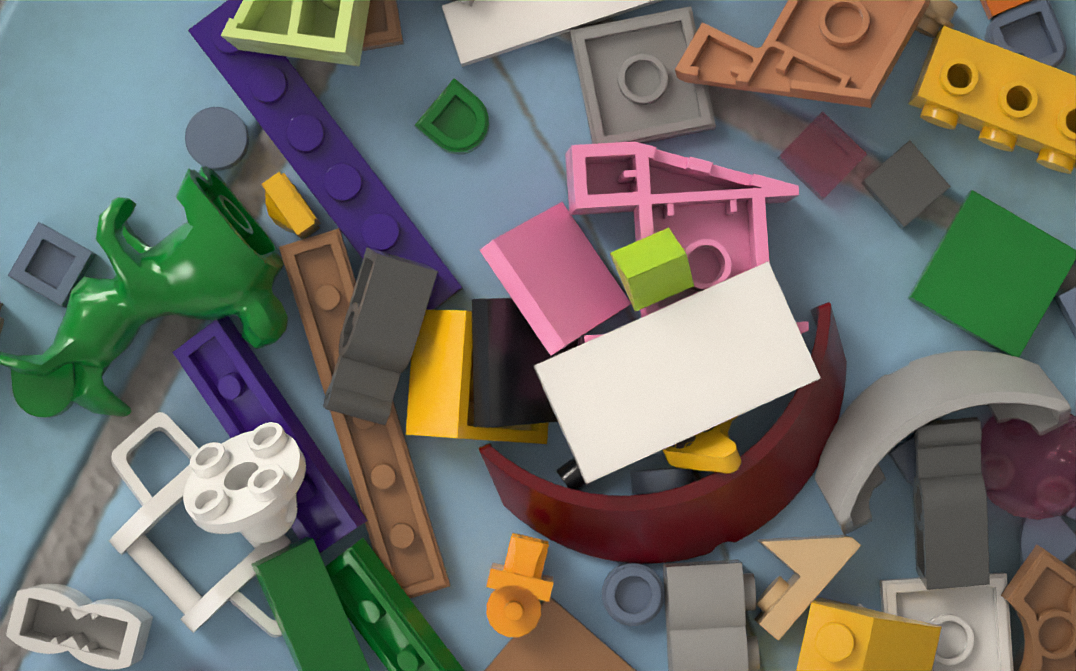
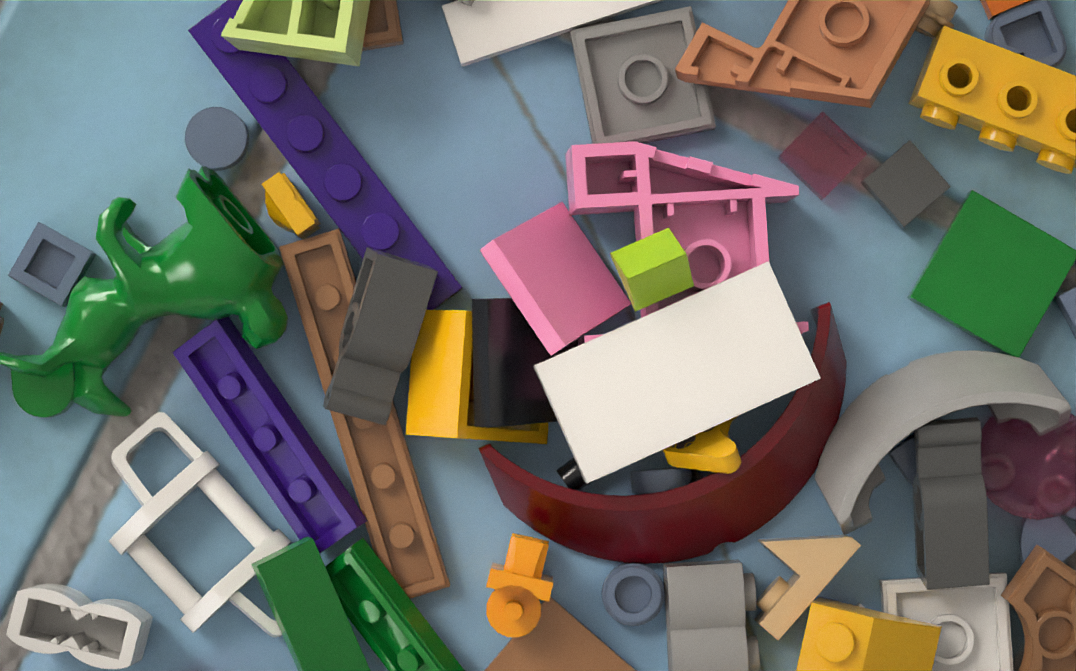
white plate [183,422,306,543] -> none
green tile [414,78,489,155] -> none

